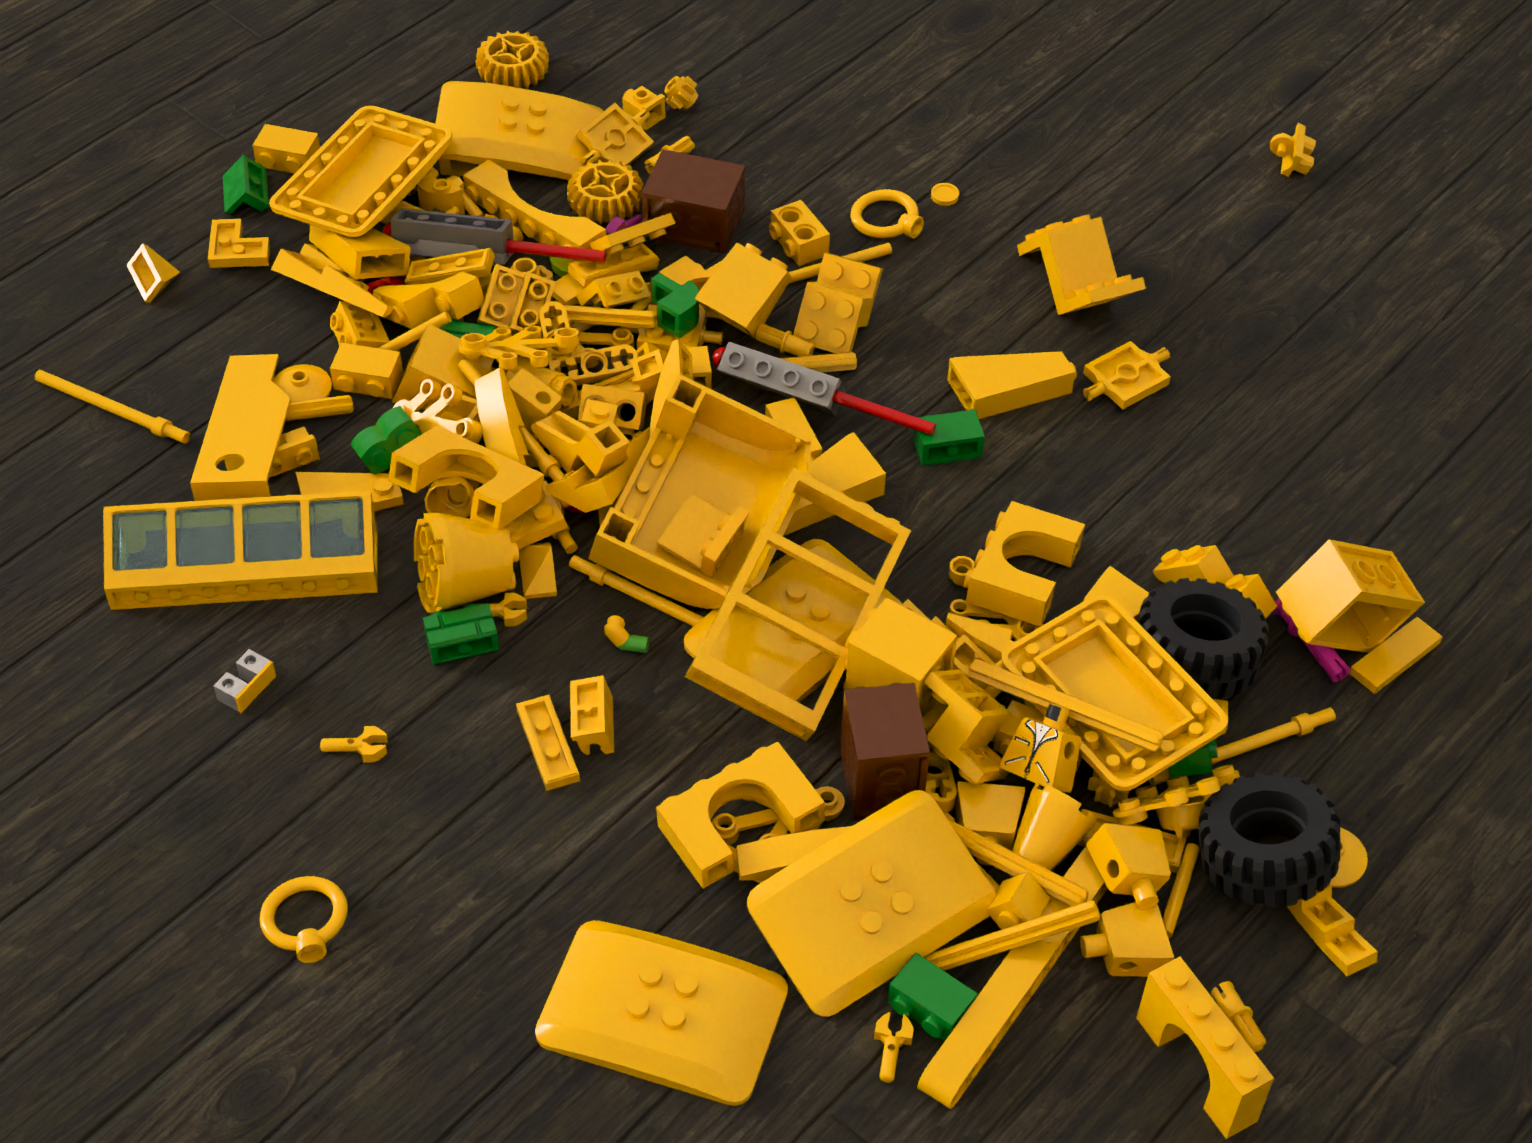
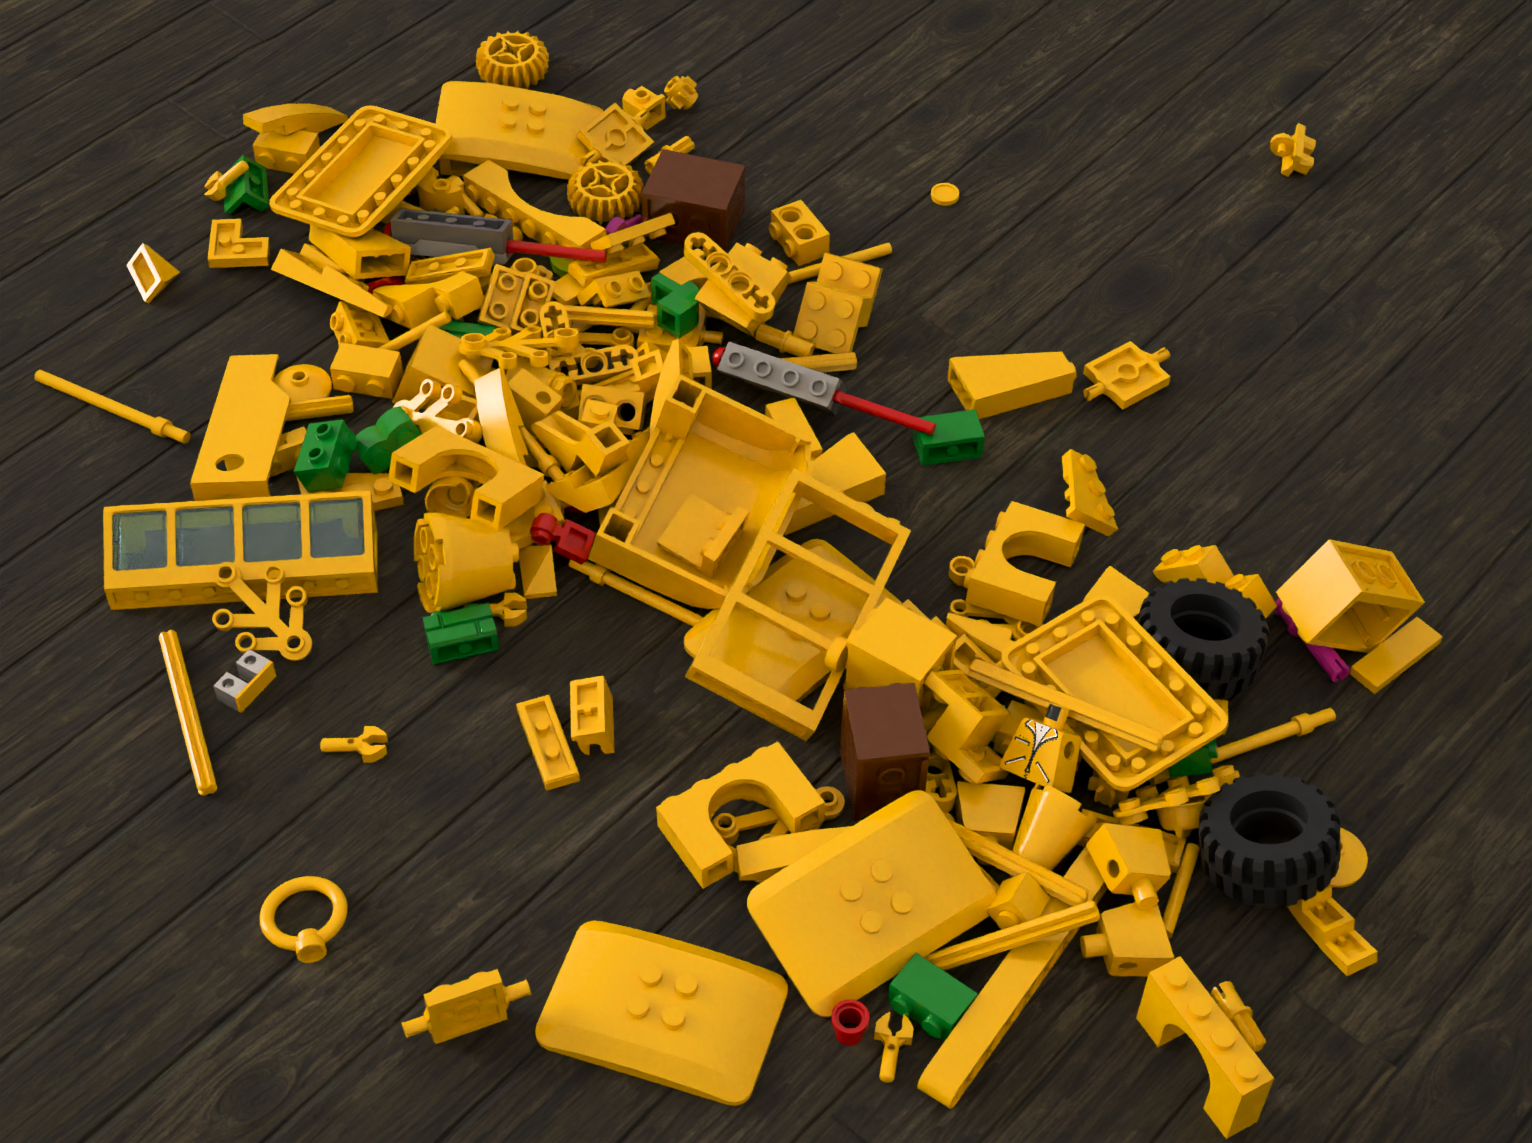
arm [604,615,649,653] -> none
yellow piece [850,189,924,239] -> none
yellow bracket [1017,214,1146,315] -> none
none -> yellow axle [159,630,217,796]
none -> yellow bar [204,161,249,201]
none -> yellow plant [212,562,312,661]
none -> yellow slope [243,103,348,136]
none -> green brick [294,419,356,492]
none -> yellow plate [401,969,531,1045]
none -> red plate [530,513,596,565]
none -> yellow beam [684,232,775,322]
none -> yellow tile [824,636,848,673]
none -> red piece [831,999,870,1046]
none -> yellow wing [1062,449,1118,537]

